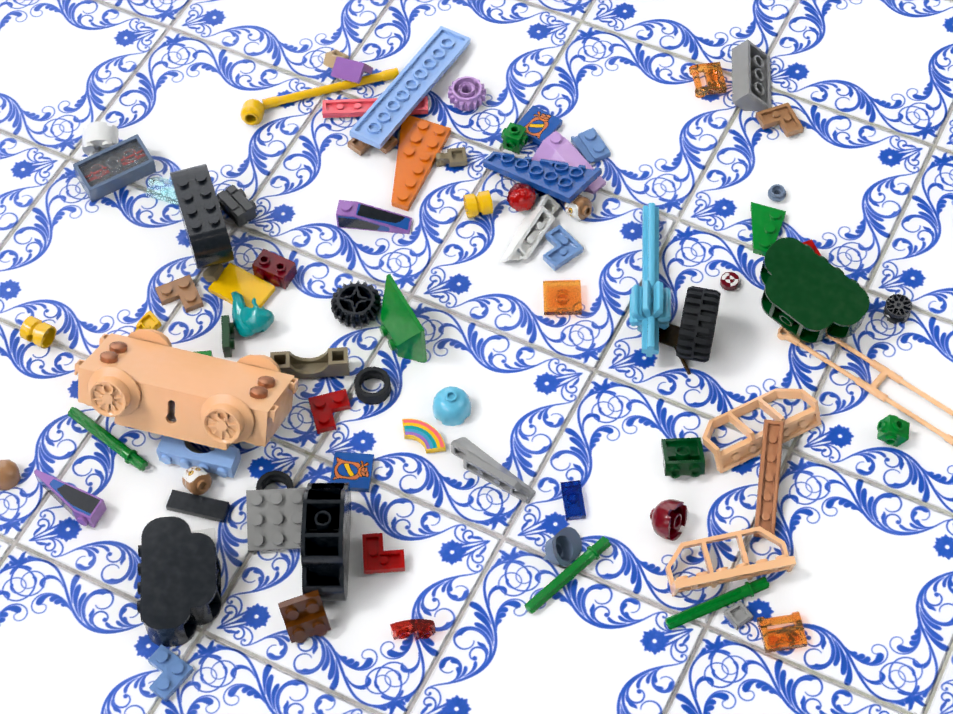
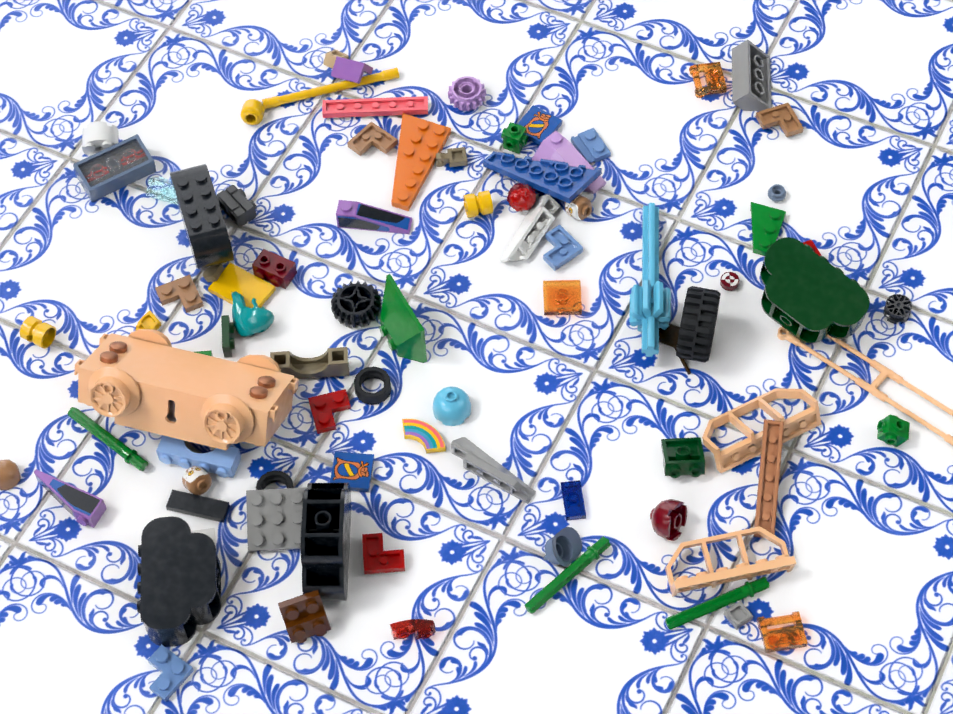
light blue plate [349,26,471,149] -> none

